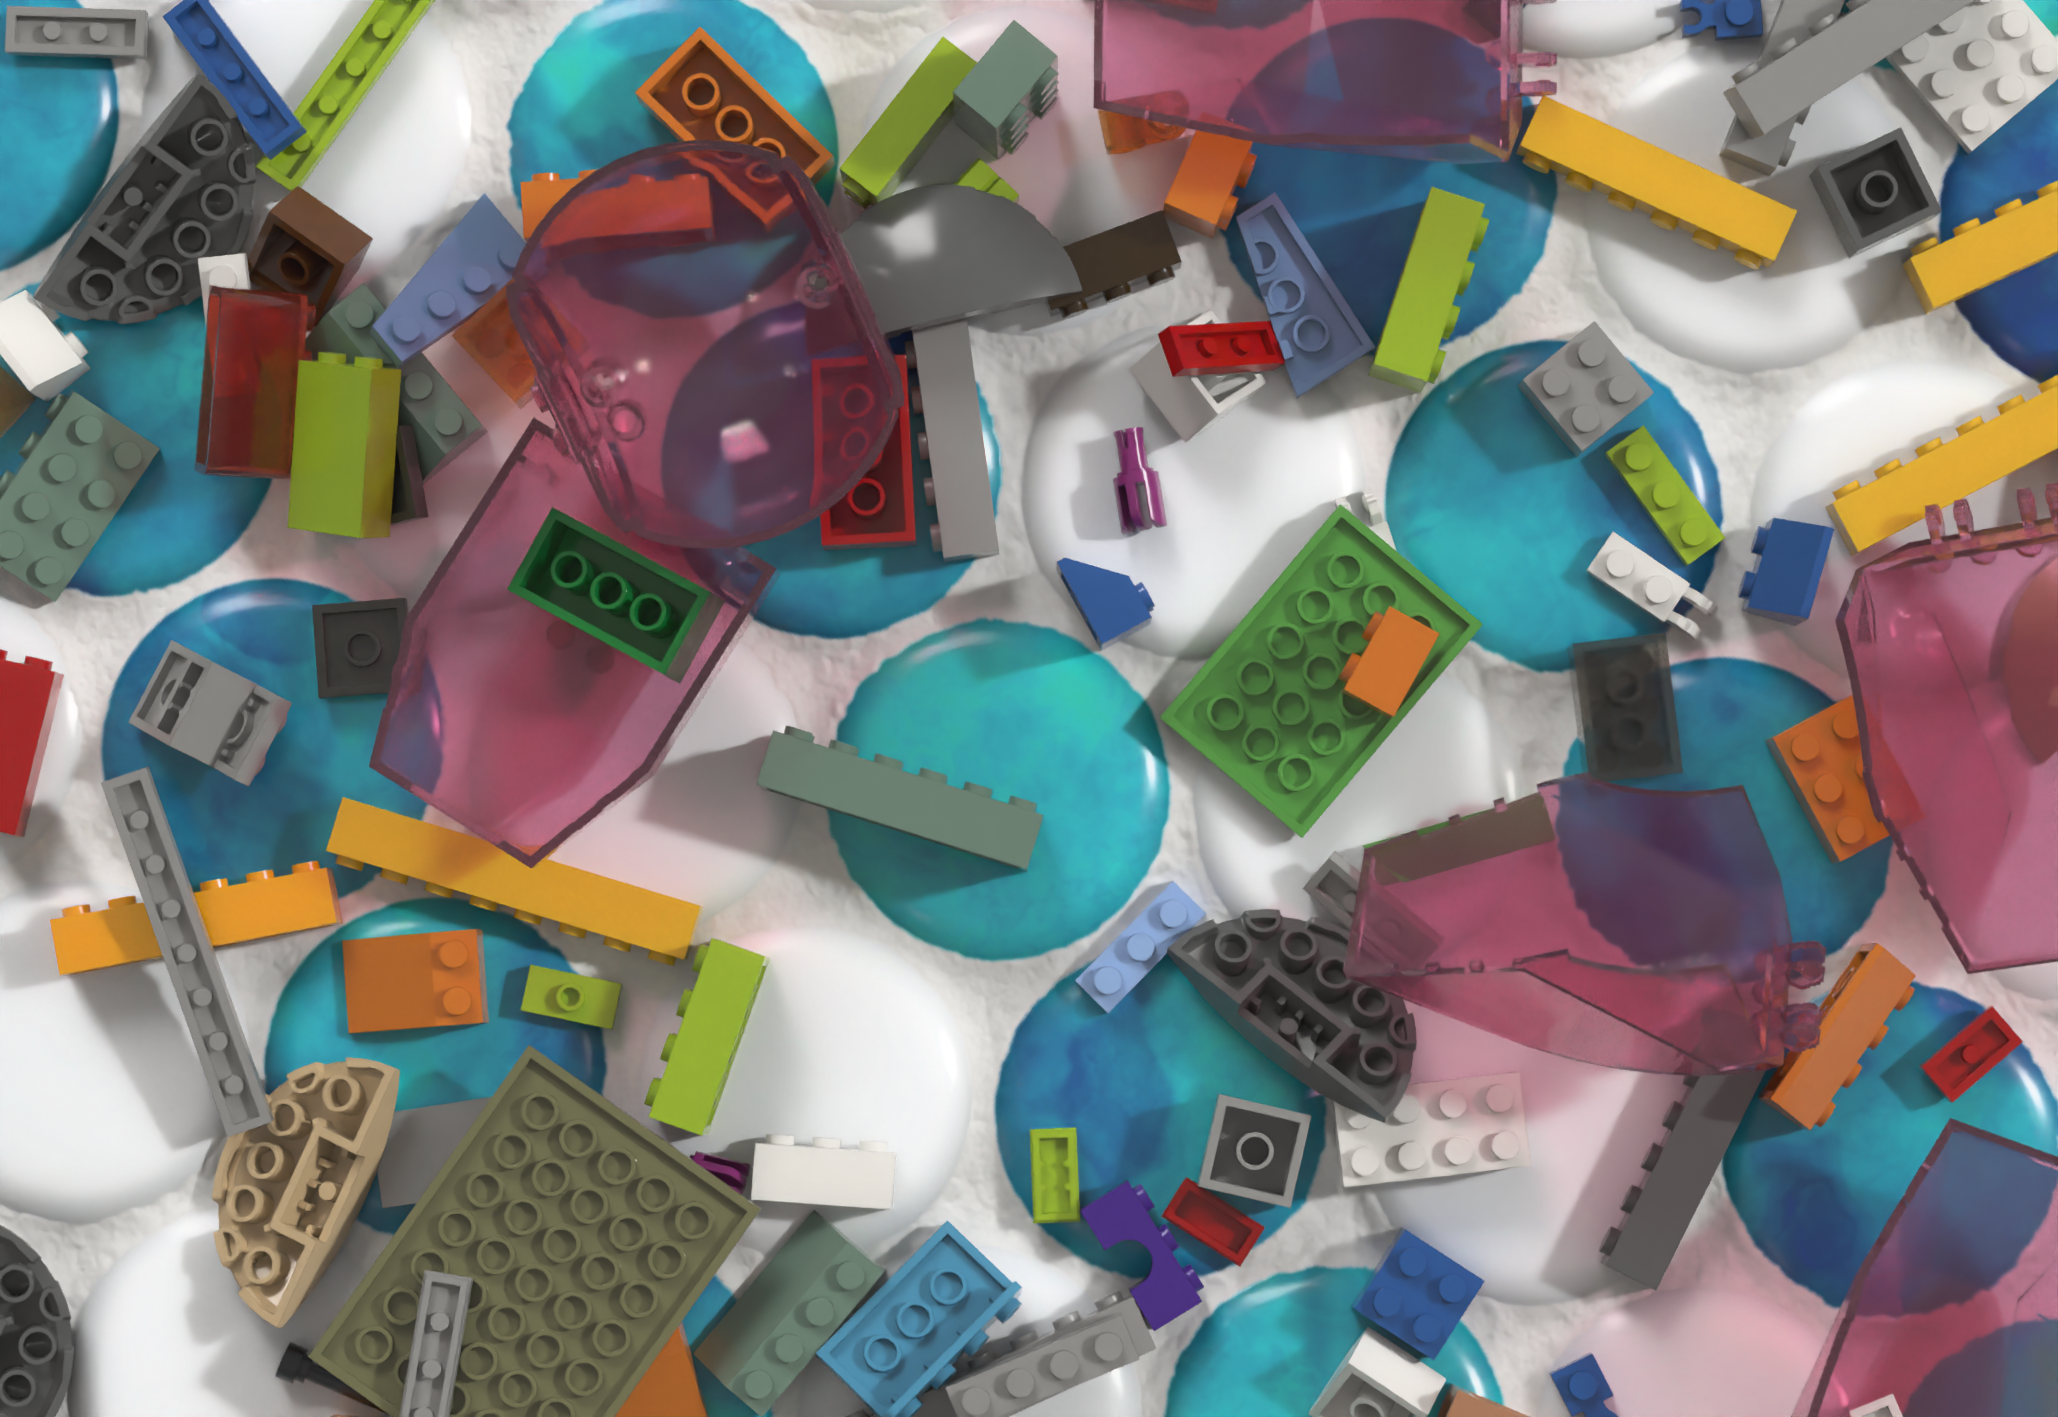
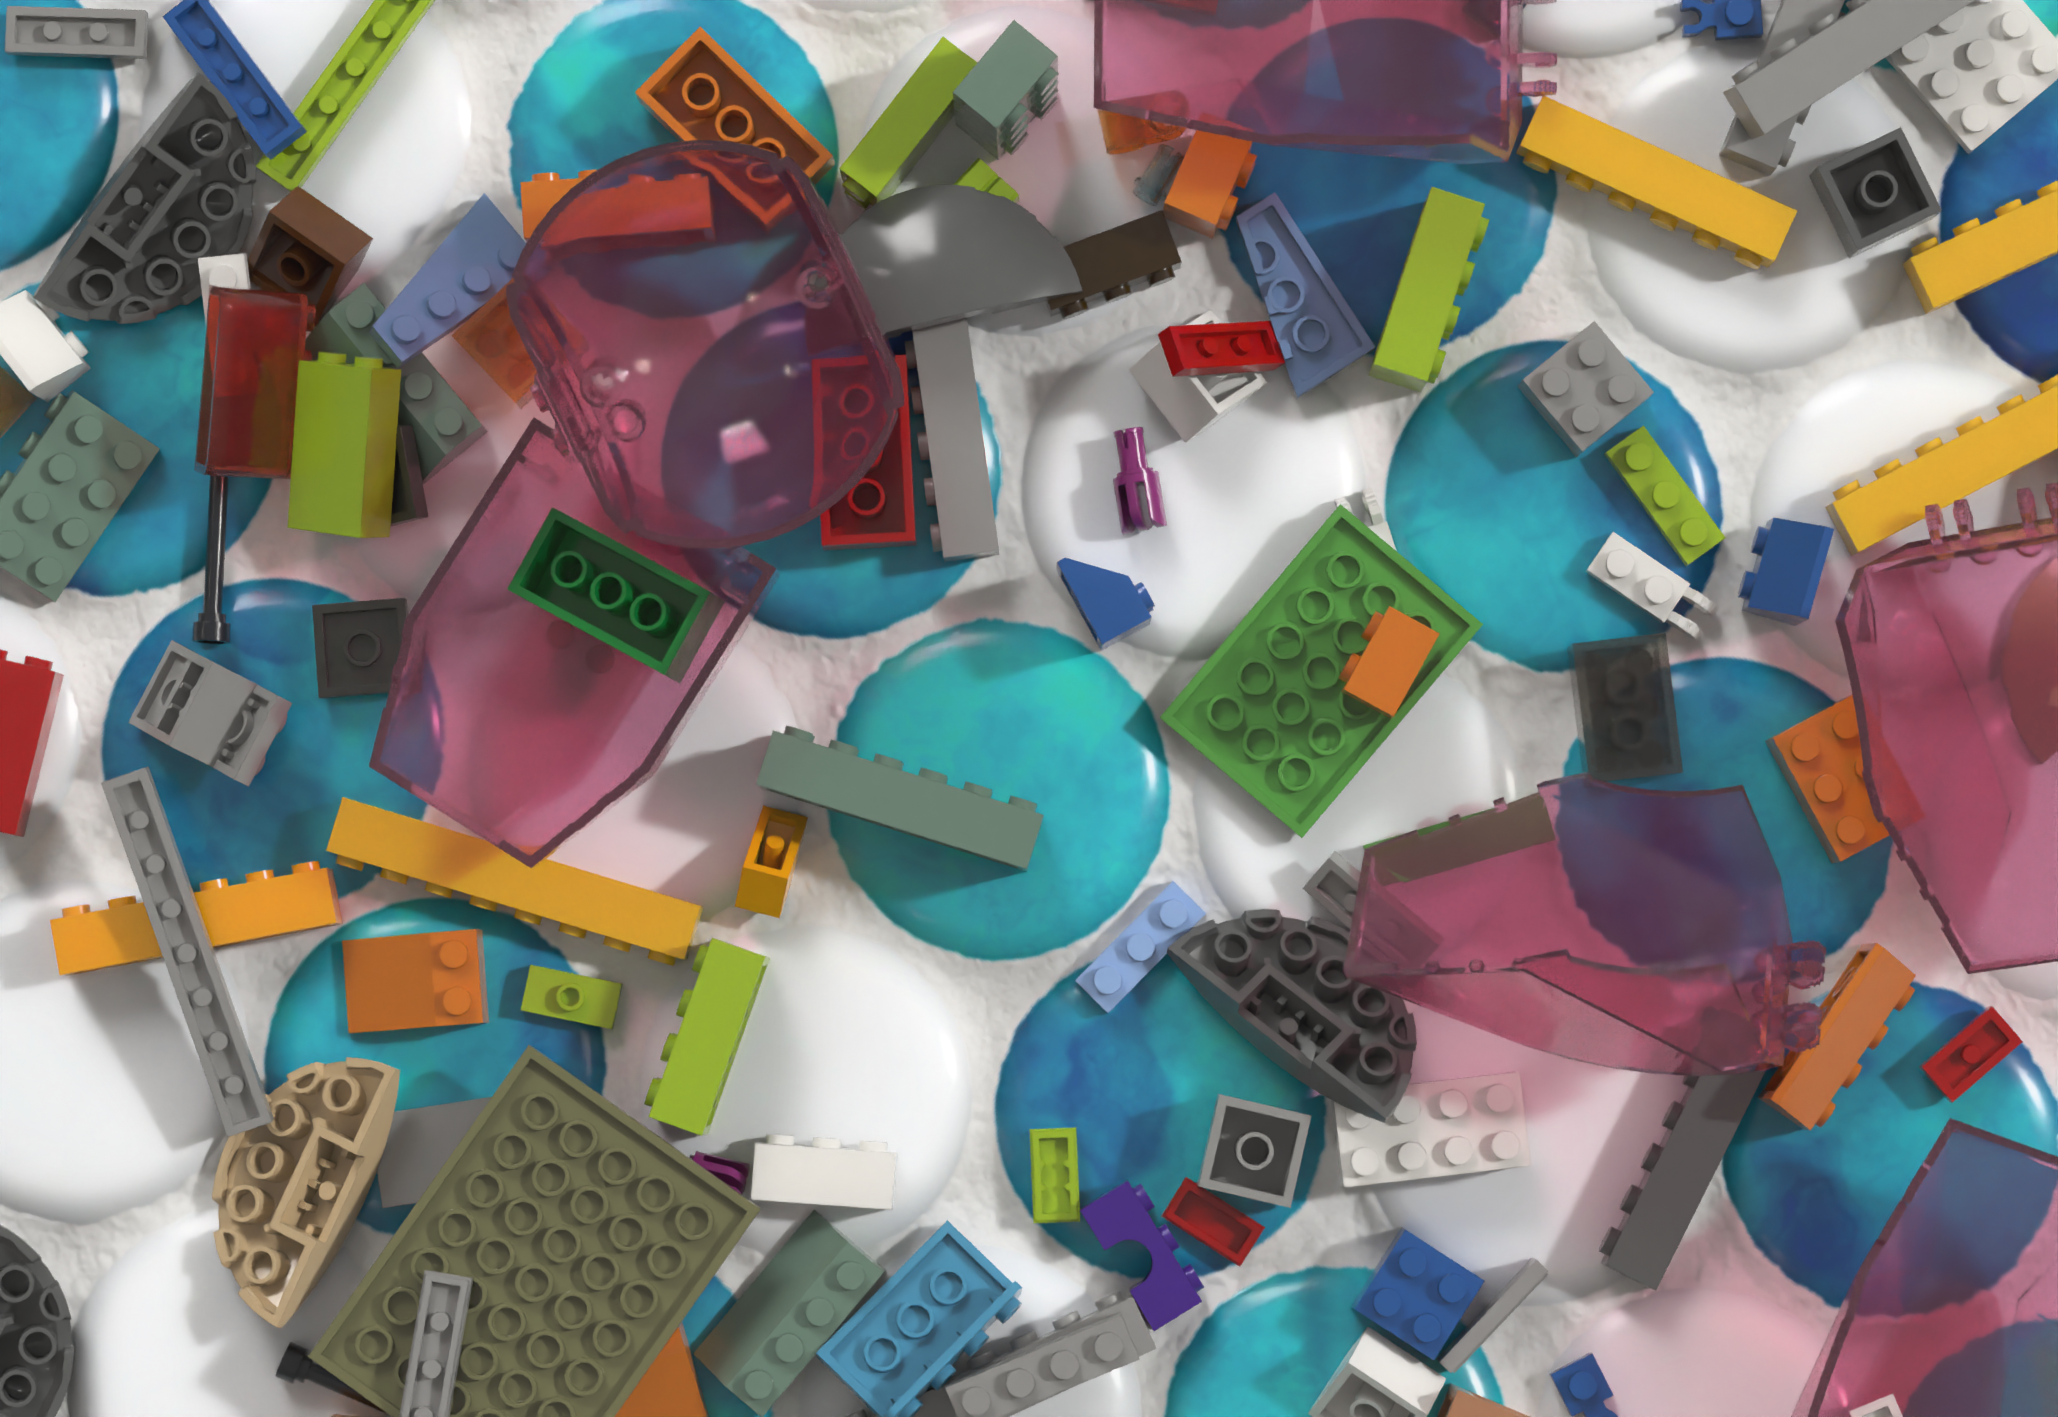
none -> black piece [192,421,231,644]
none -> light orange slope [735,805,808,918]
none -> clear light blue pin [1133,144,1184,206]
none -> light grey tile [1436,1258,1548,1373]

